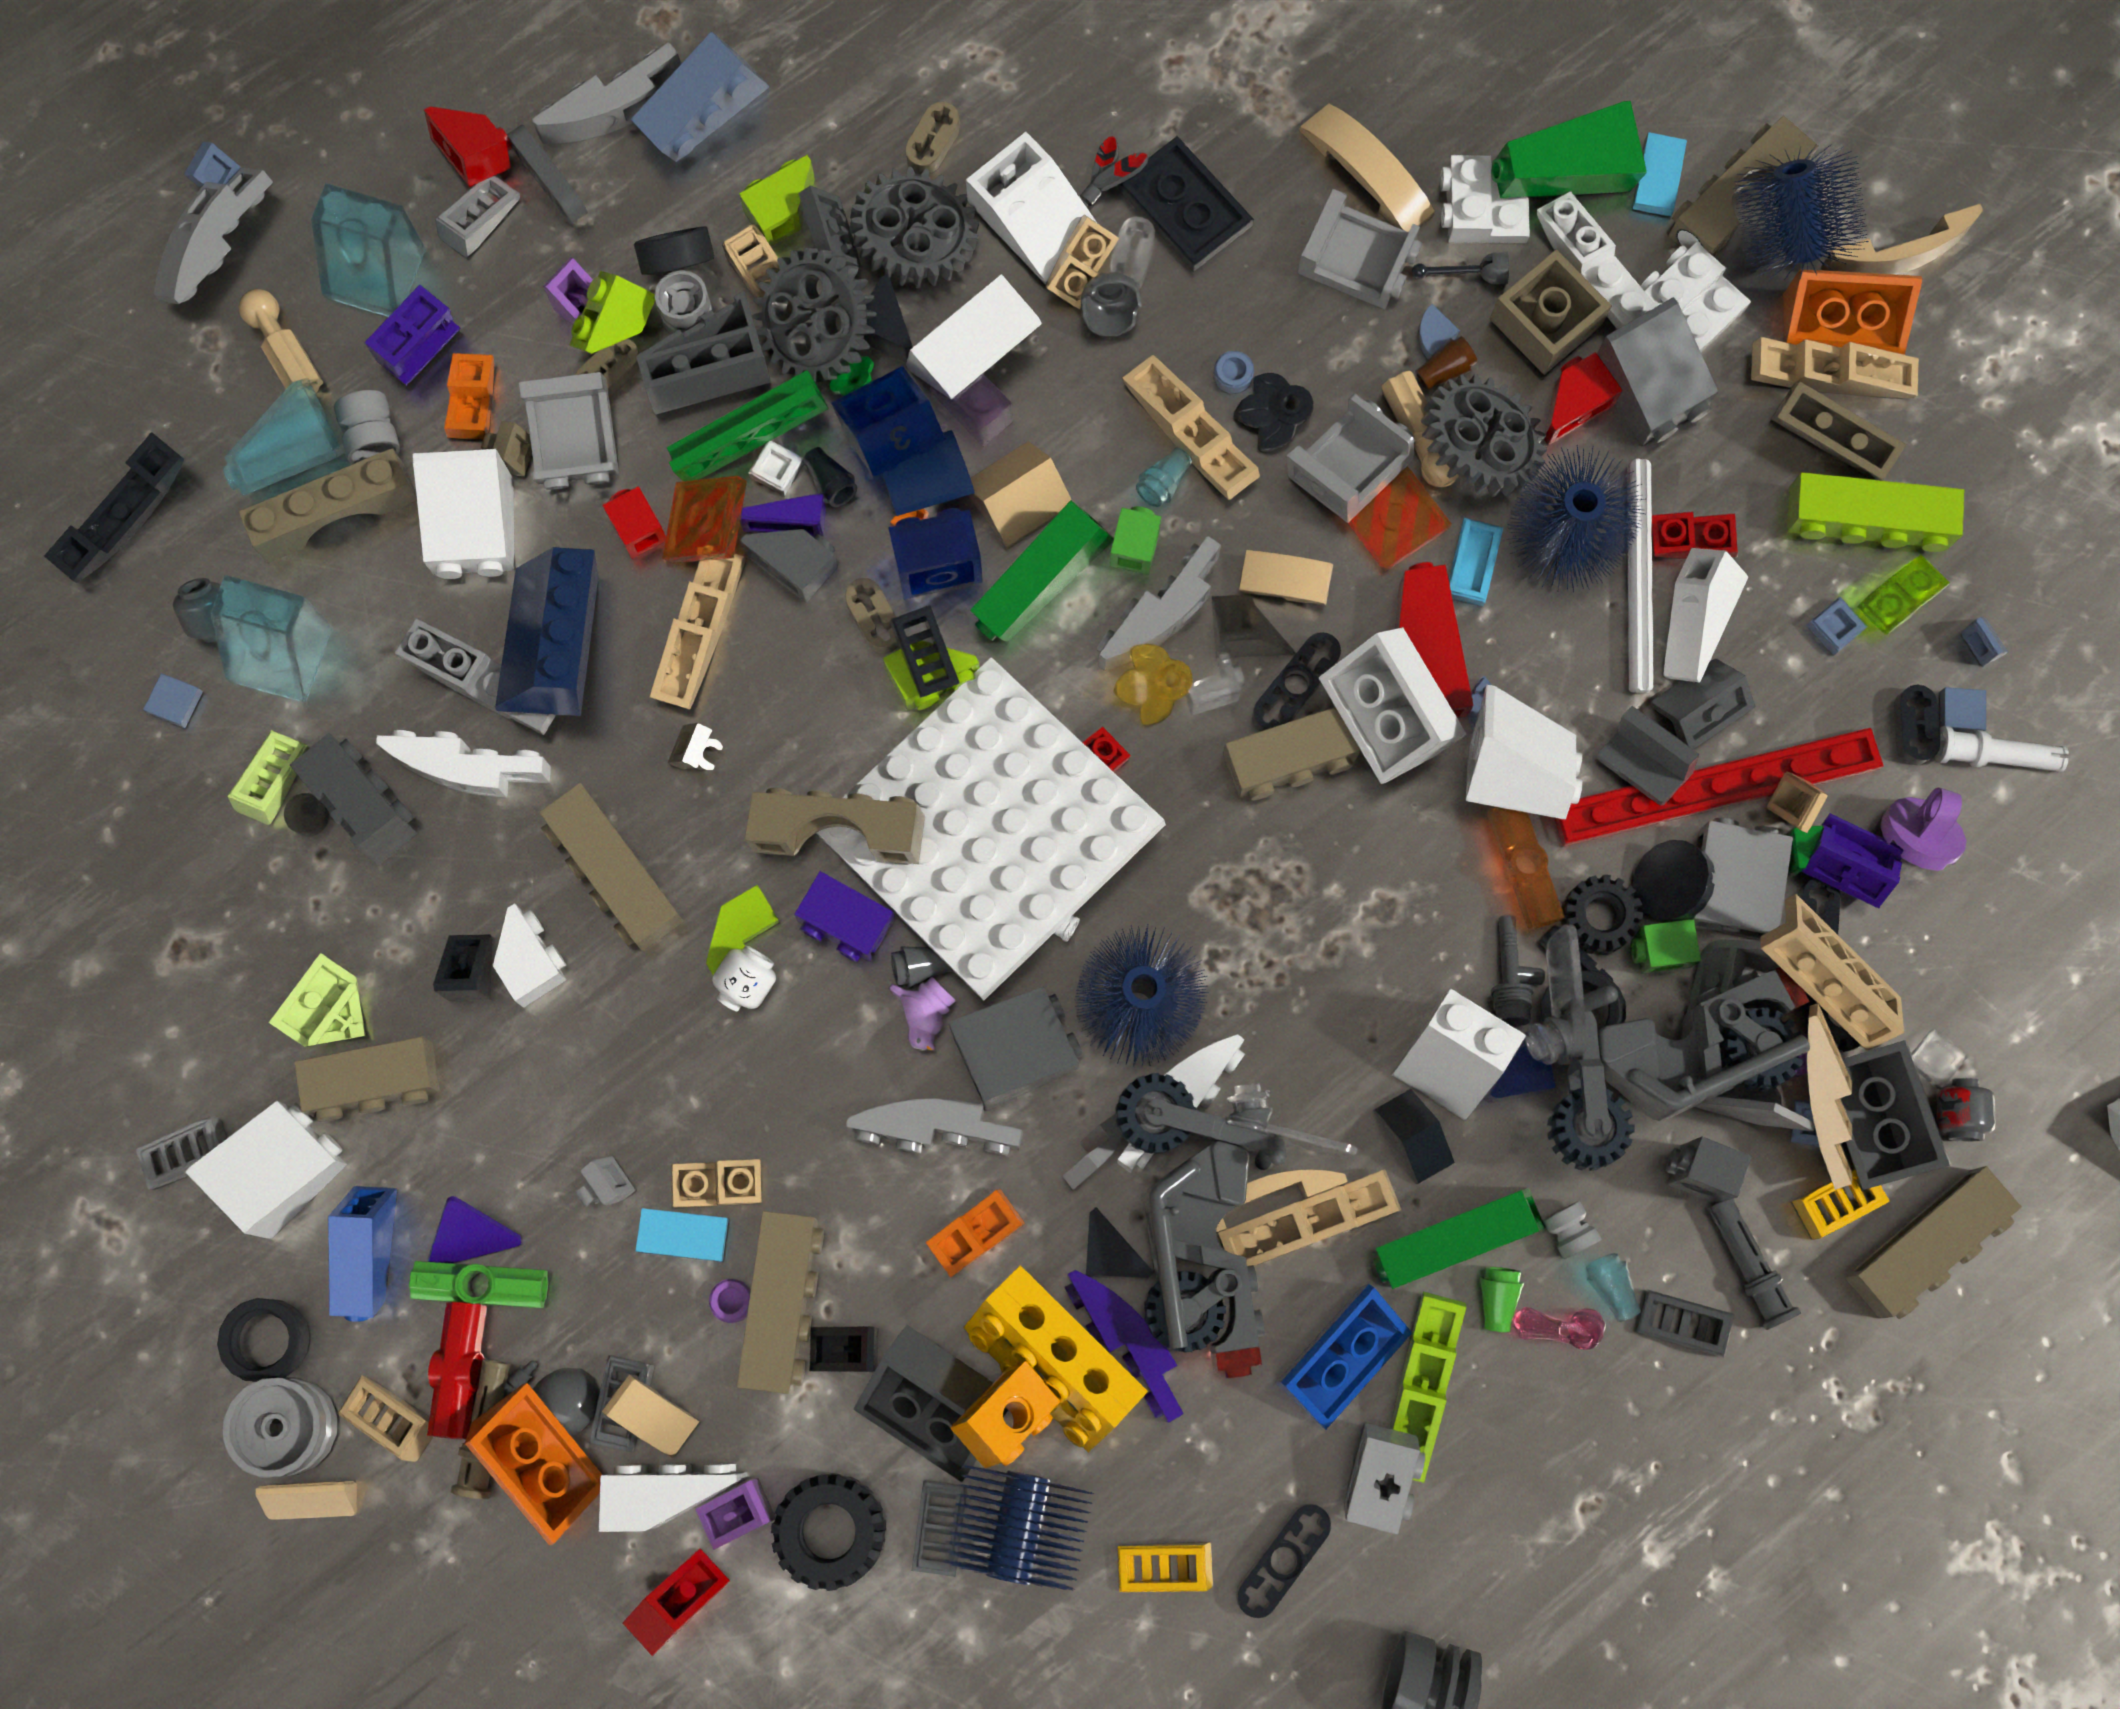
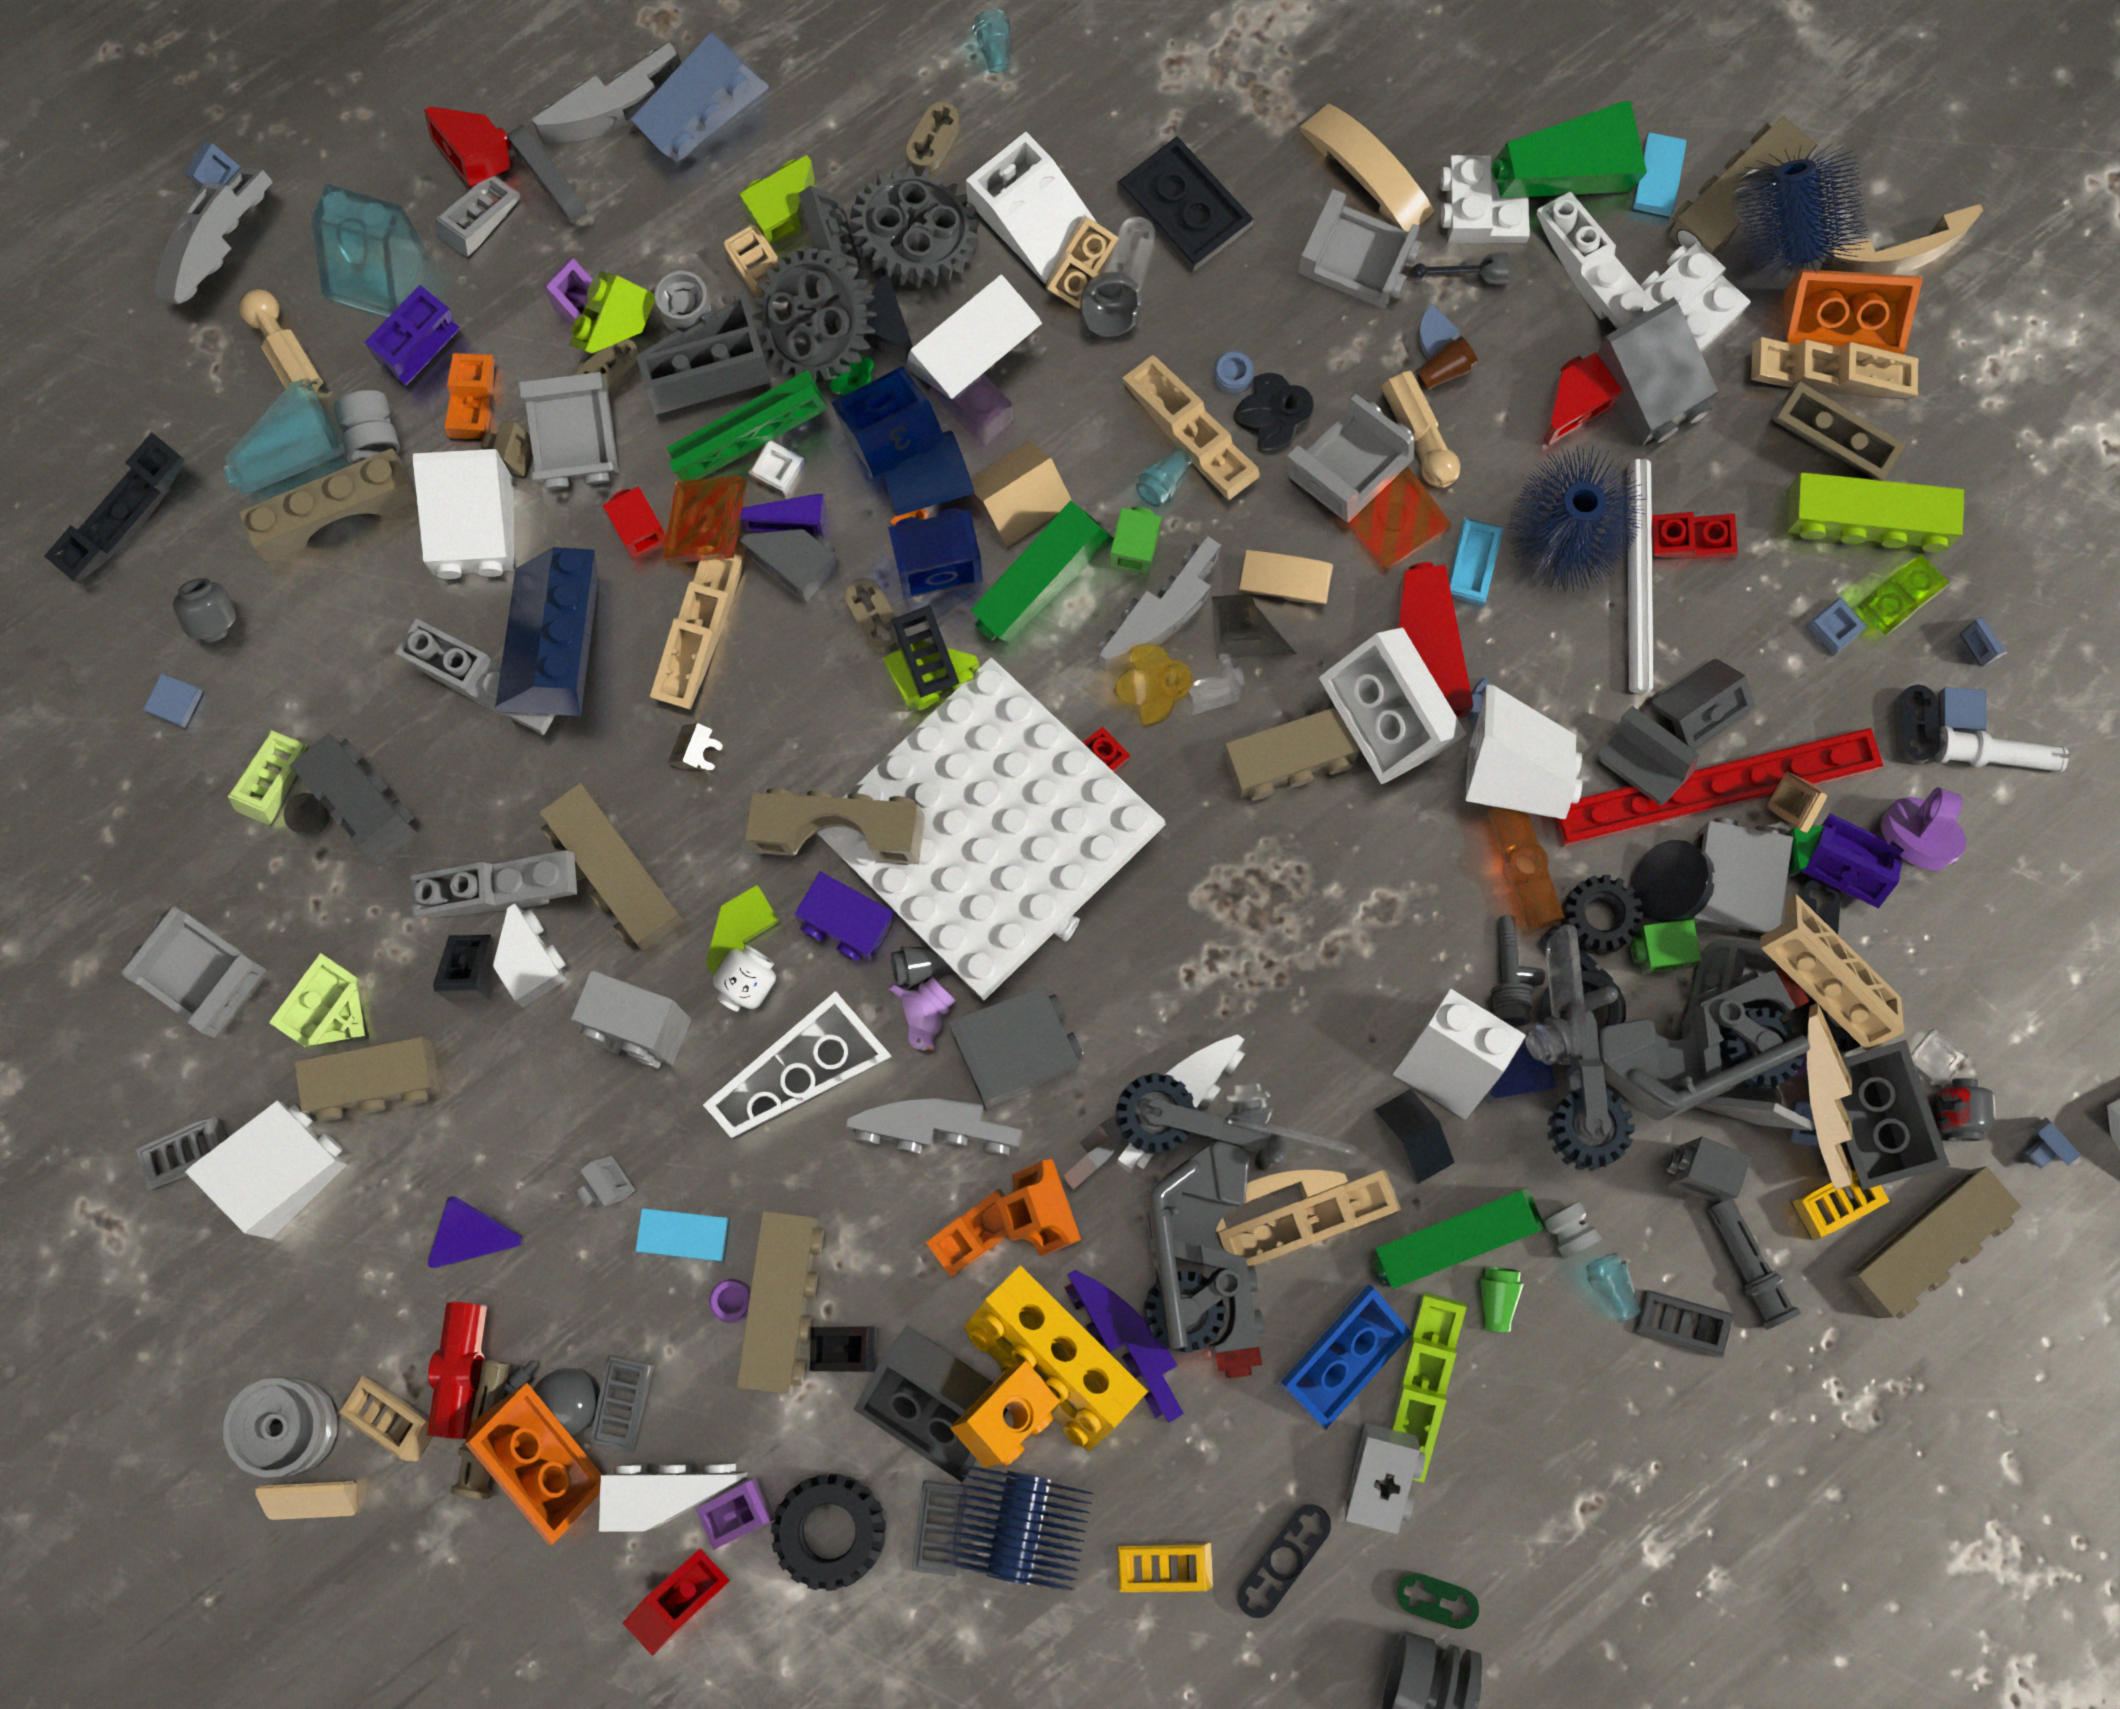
clear light blue slope [210,575,333,703] -> none
black tyre [217,1298,310,1382] -> none
slope [328,1186,397,1322] -> none
white slope [376,730,551,798] -> none
bright green piece [409,1261,549,1309] -> none
tan slope [602,1375,699,1458] -> none
black tyre [634,226,714,275] -> none
tan slope [671,1159,762,1209] -> none
black cone [802,447,857,507] -> none
dark blue piece [1075,924,1209,1067] -> none
piece [1080,136,1149,206] -> none
black slope [1086,1207,1154,1280] -> none
black beam [1252,632,1341,732] -> none
dark grey gear [1421,374,1547,497] -> none
dark tan brick [1490,249,1612,375] -> none
clear pink piece [1513,1307,1606,1350] -> none
white slope [1663,548,1748,683] -> none
none -> light grey panel [121,906,267,1038]
none -> light grey slope [411,850,577,918]
none -> light grey brick [571,970,692,1069]
none -> white wedge [703,991,892,1138]
none -> clear light blue cone [972,9,1011,73]
none -> orange brick [997,1158,1081,1256]
none -> dark green beam [1394,1572,1479,1629]
none -> sand blue tile [2026,1117,2081,1169]

